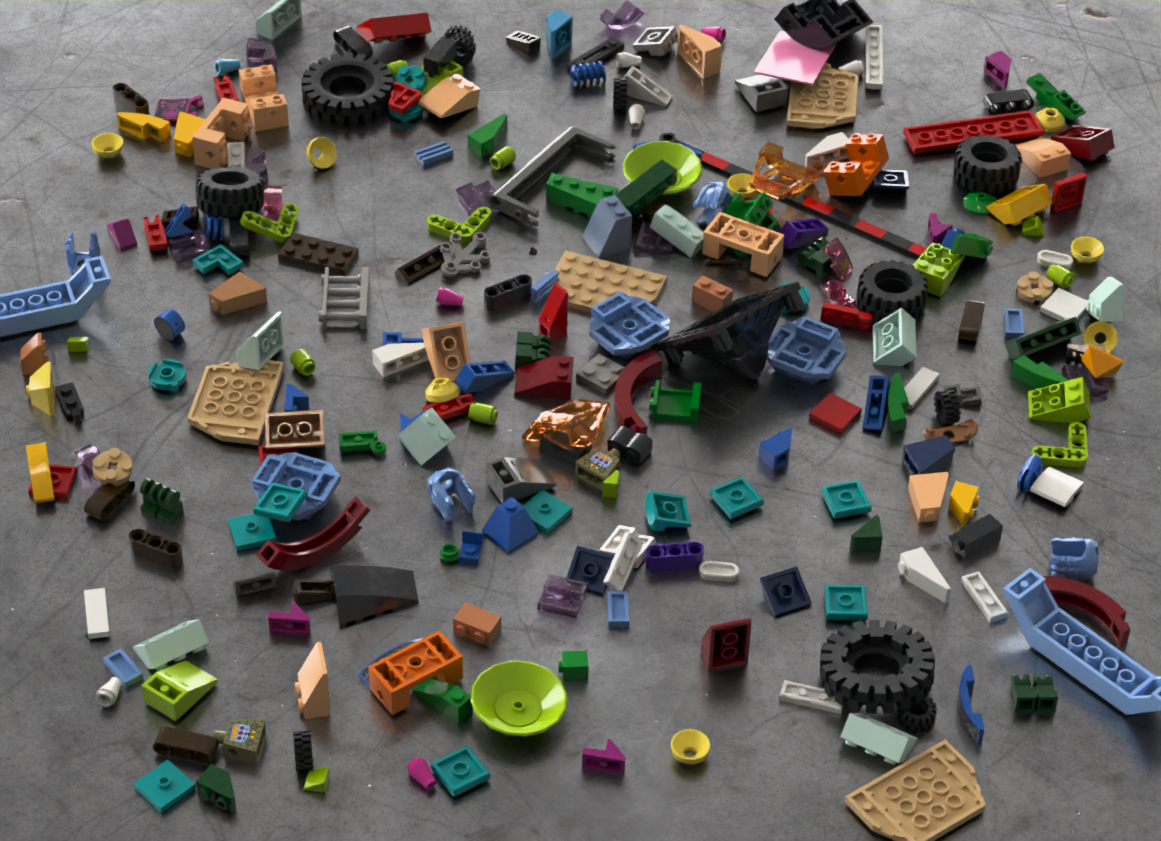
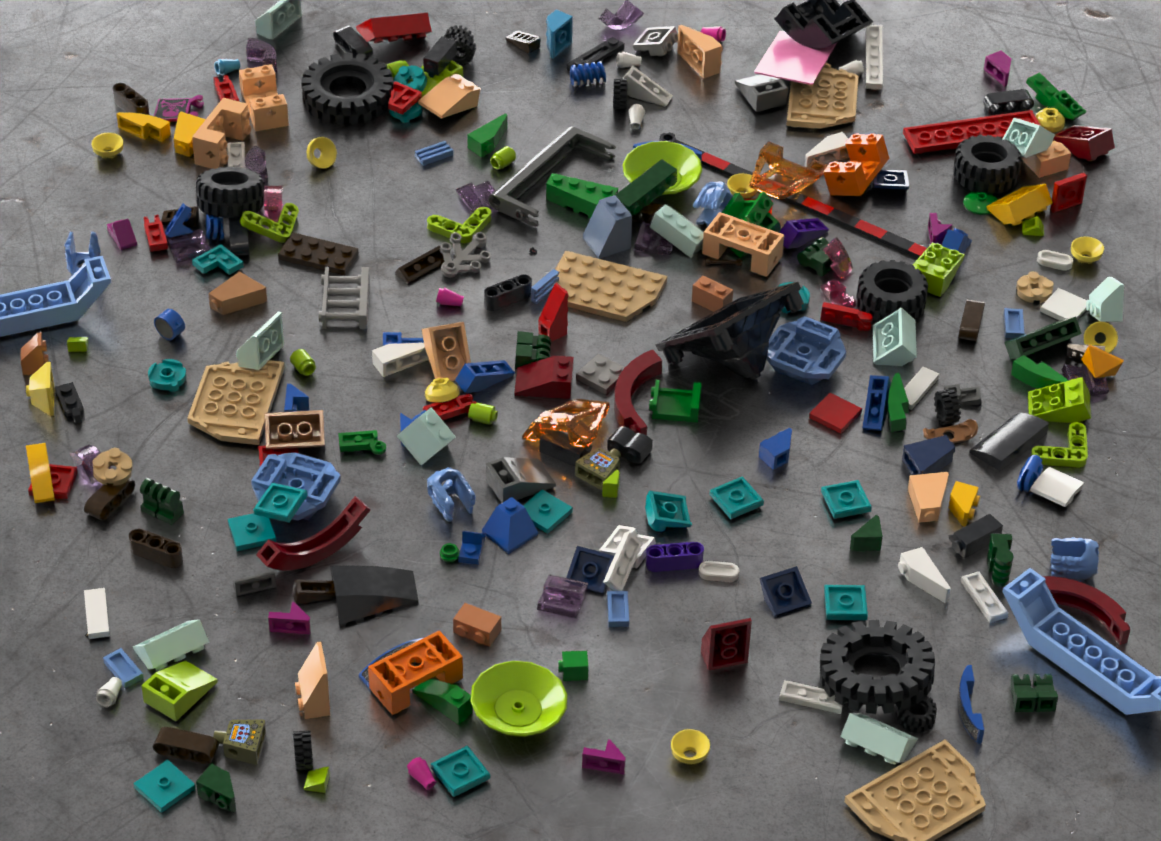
medium blue piece [589,292,670,360] -> none
green slope [951,233,993,258] -> none
lime brick [1046,265,1074,288] -> none
none -> black slope [969,413,1049,472]
none -> dark green legs [986,534,1014,587]
none -> light aqua slope [1003,118,1055,158]

